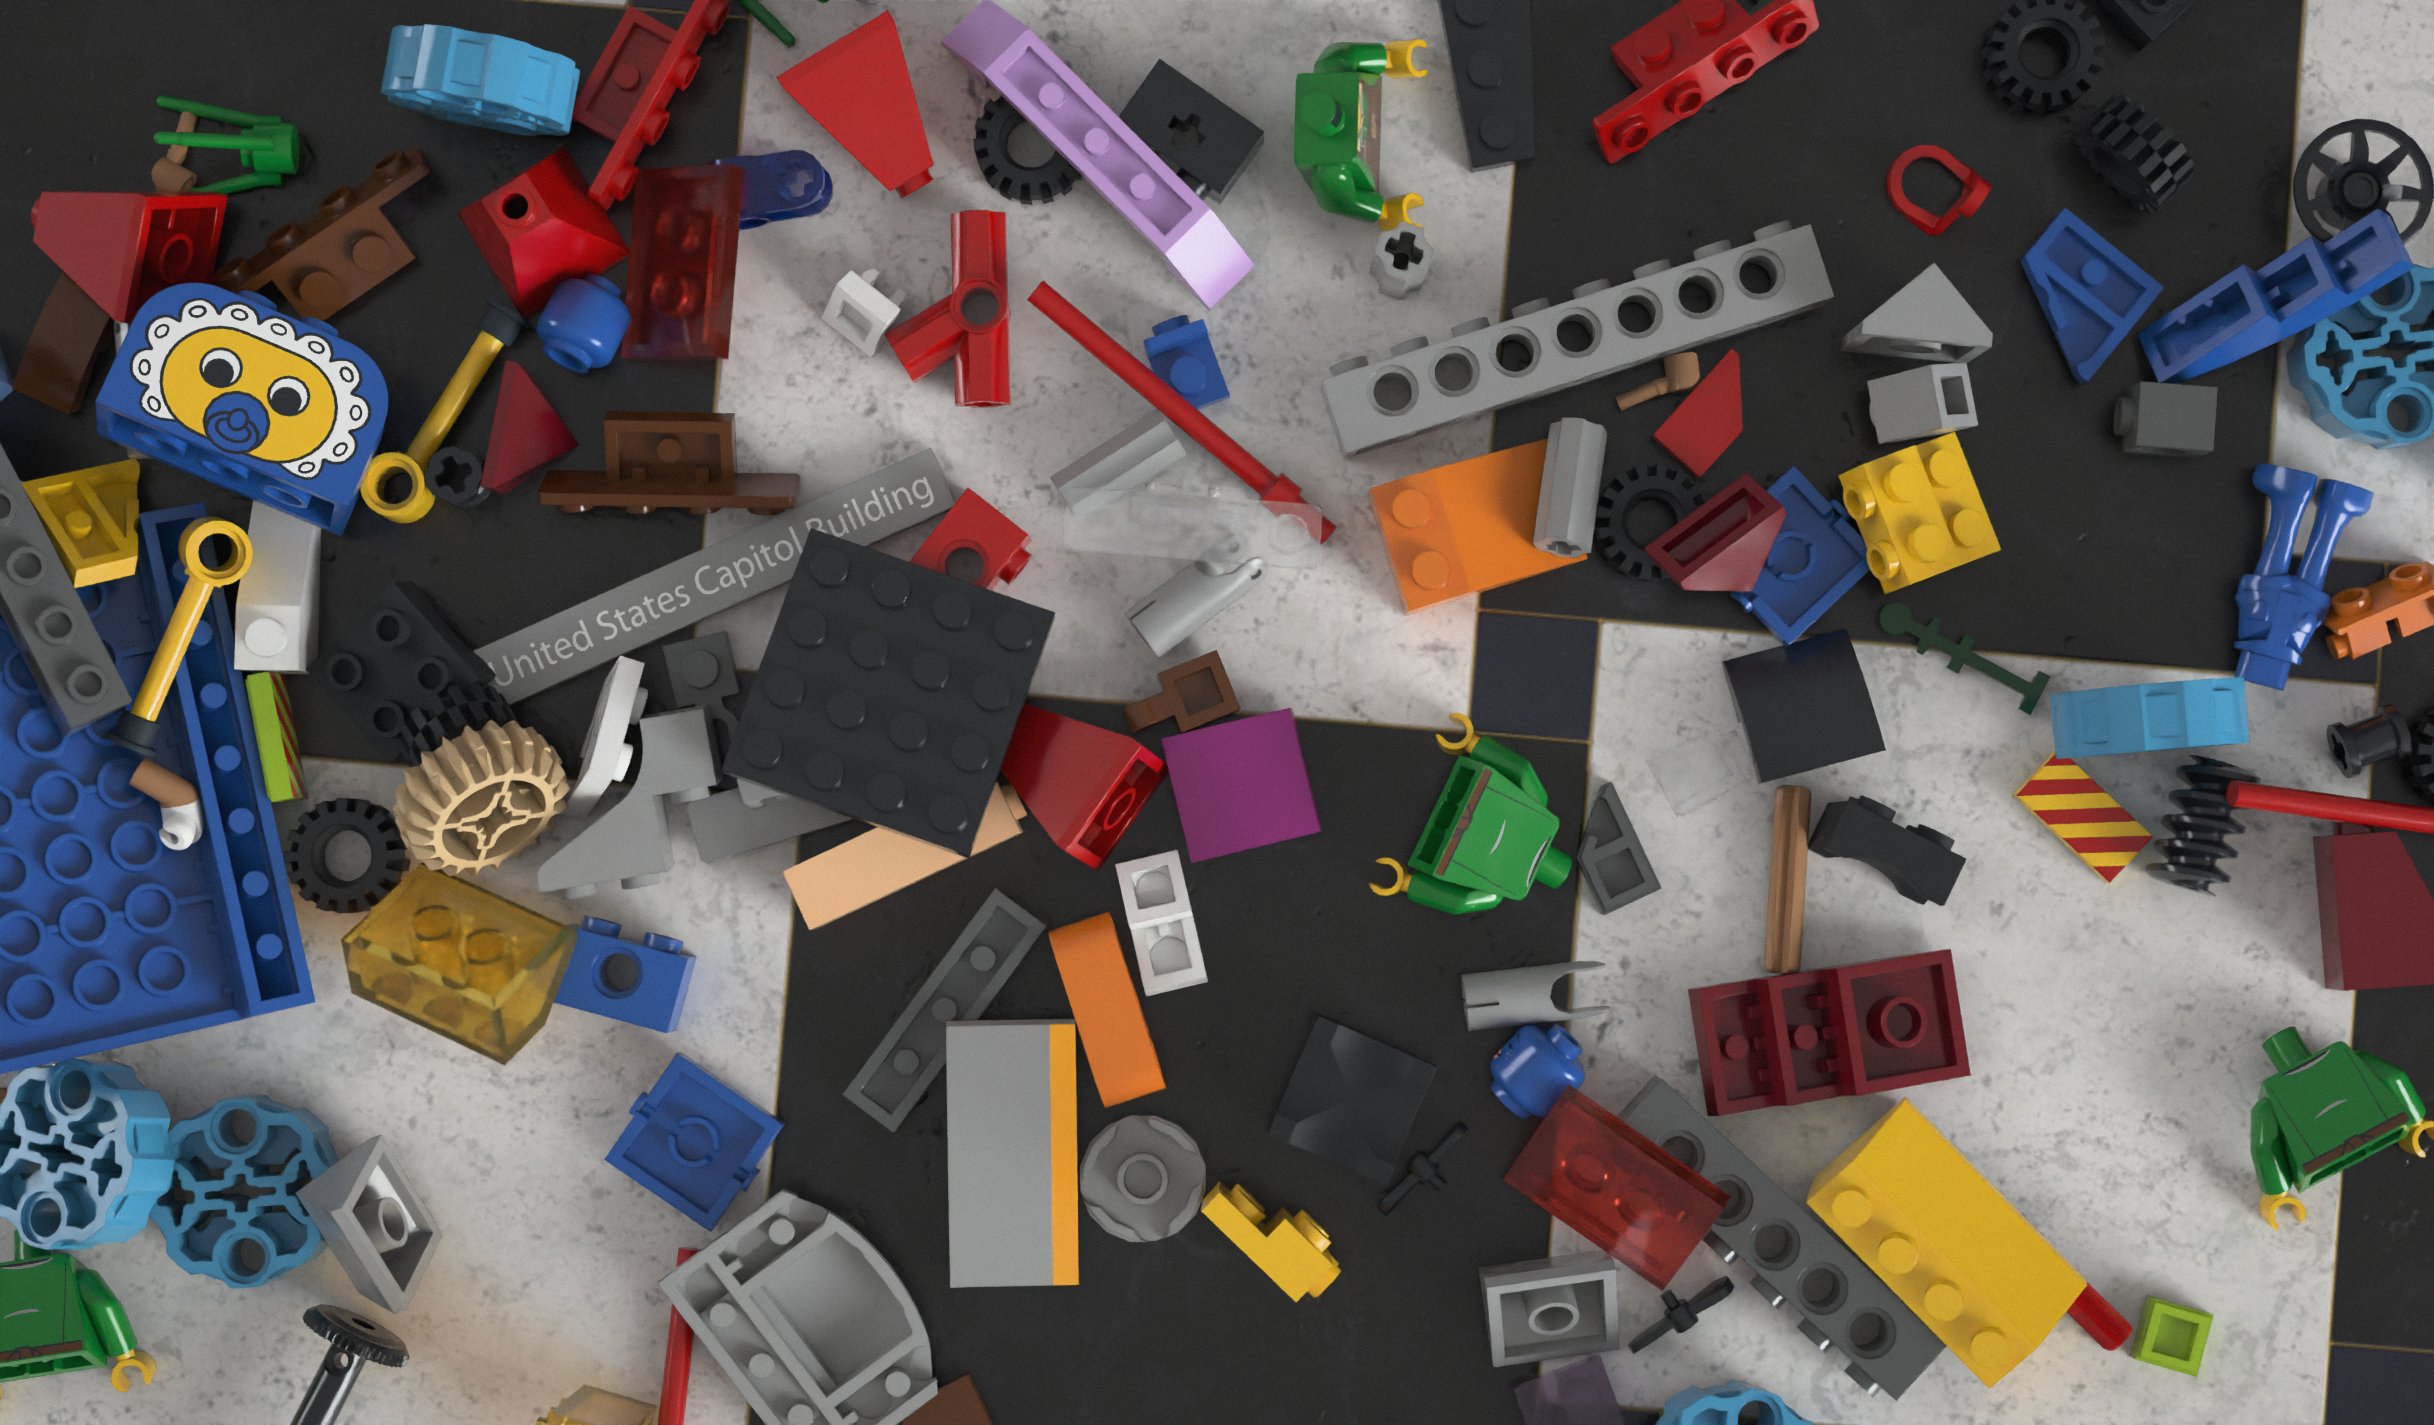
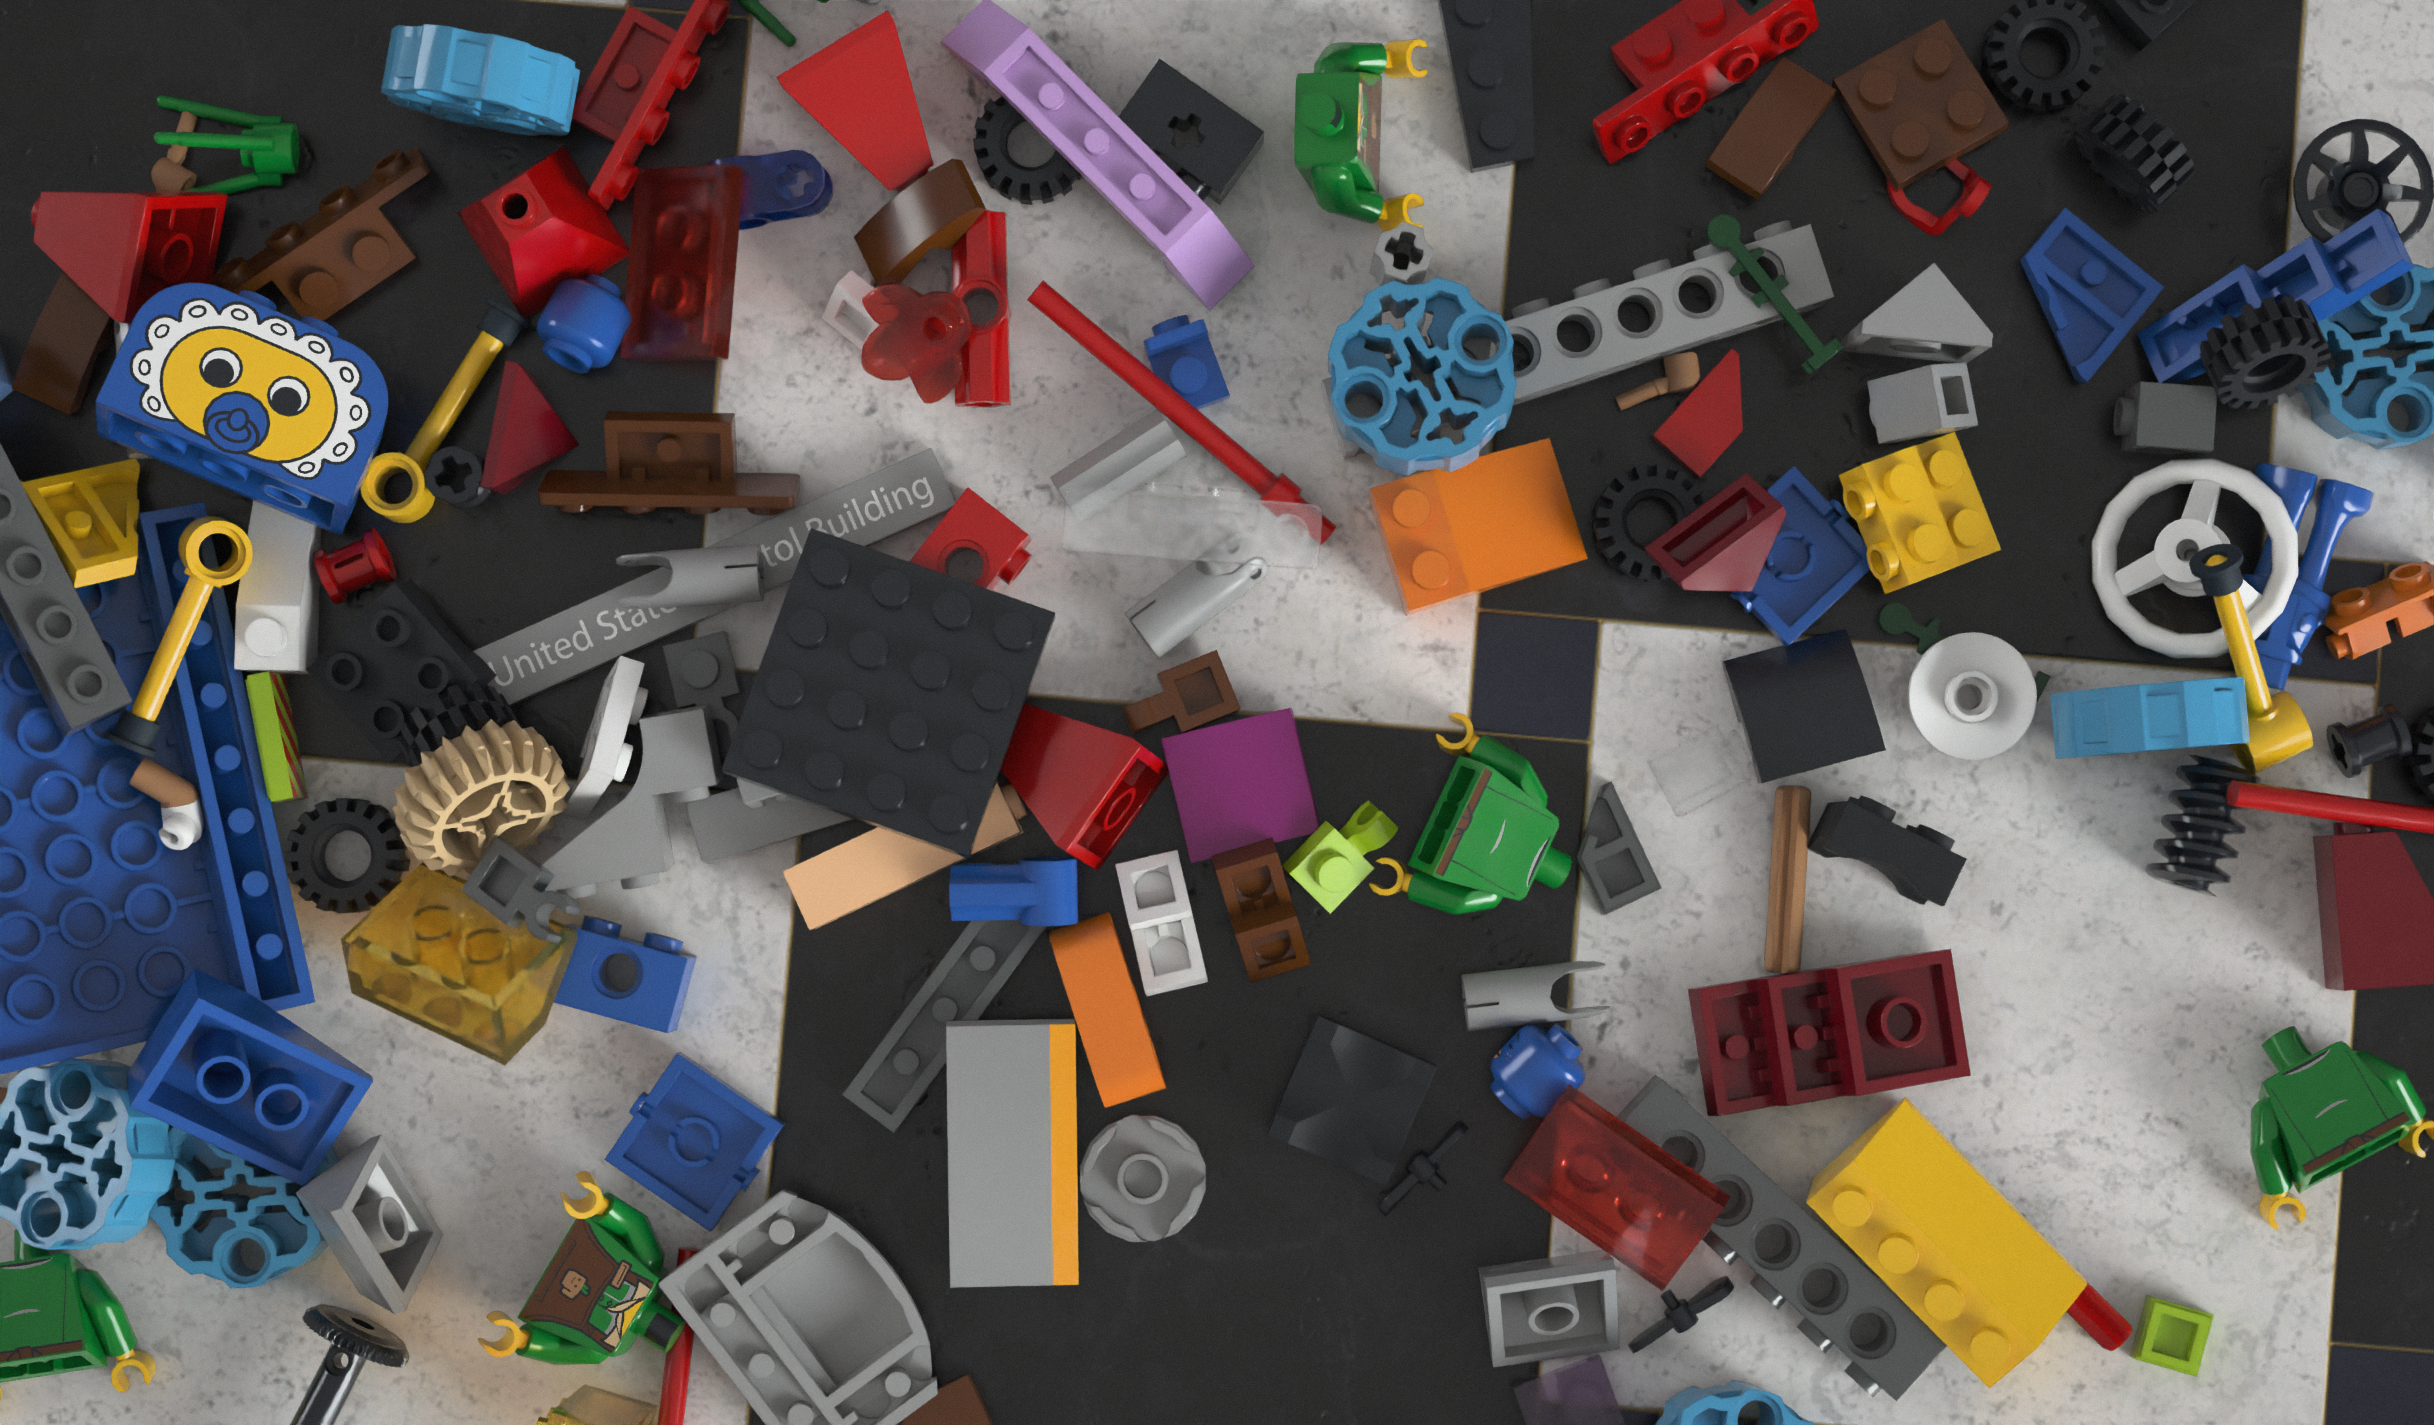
yellow plate [1201,1181,1341,1303] -> none
light grey axle [1533,418,1607,558] -> none
tile [2012,750,2153,883] -> none
none -> blue slope [127,967,373,1187]
none -> red bush [314,528,397,605]
none -> dark grey plate [461,836,581,944]
none -> torso [478,1171,686,1365]
none -> light grey piece [616,544,765,609]
none -> reddish brown slope [854,158,986,288]
none -> clear red plate [861,282,972,404]
none -> blue piece [949,856,1078,926]
none -> reddish brown slope [1211,837,1311,983]
none -> lime plate [1282,800,1399,914]
none -> dark azure connector [1328,277,1517,476]
none -> reddish brown slope [1706,56,1836,201]
none -> dark green piece [1706,214,1844,375]
none -> reddish brown plate [1832,18,2009,192]
none -> white dish [1908,632,2037,760]
none -> white piece [2091,458,2298,659]
none -> yellow piece [2189,544,2313,774]
none -> black tyre [2199,296,2331,409]

